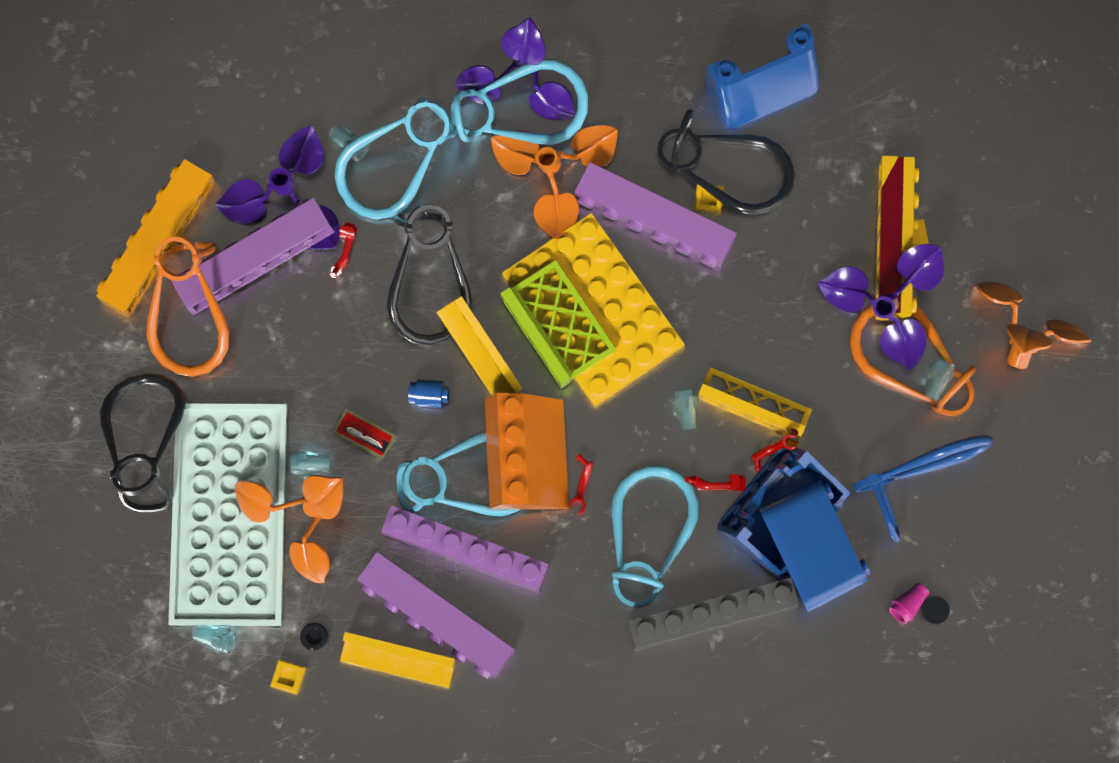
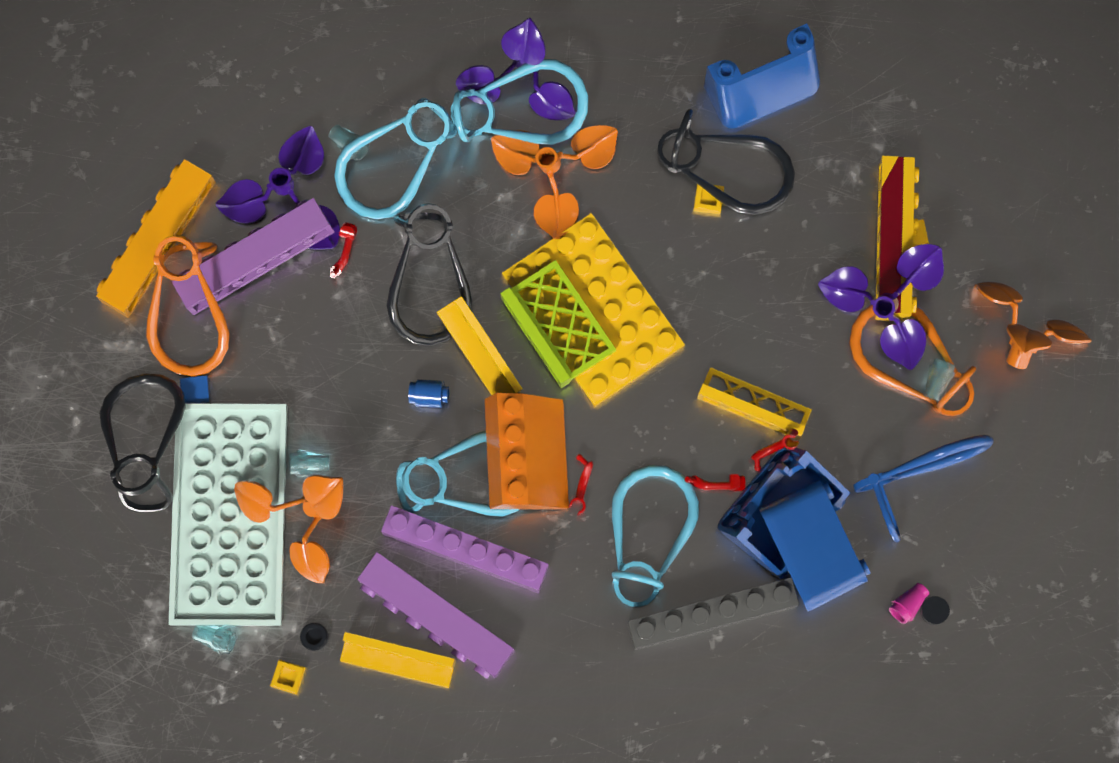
slope [331,408,396,460] -> none
medium lavender brick [575,162,737,268] -> none
clear light blue cone [672,389,699,430] -> none
none -> blue tile [180,376,211,404]

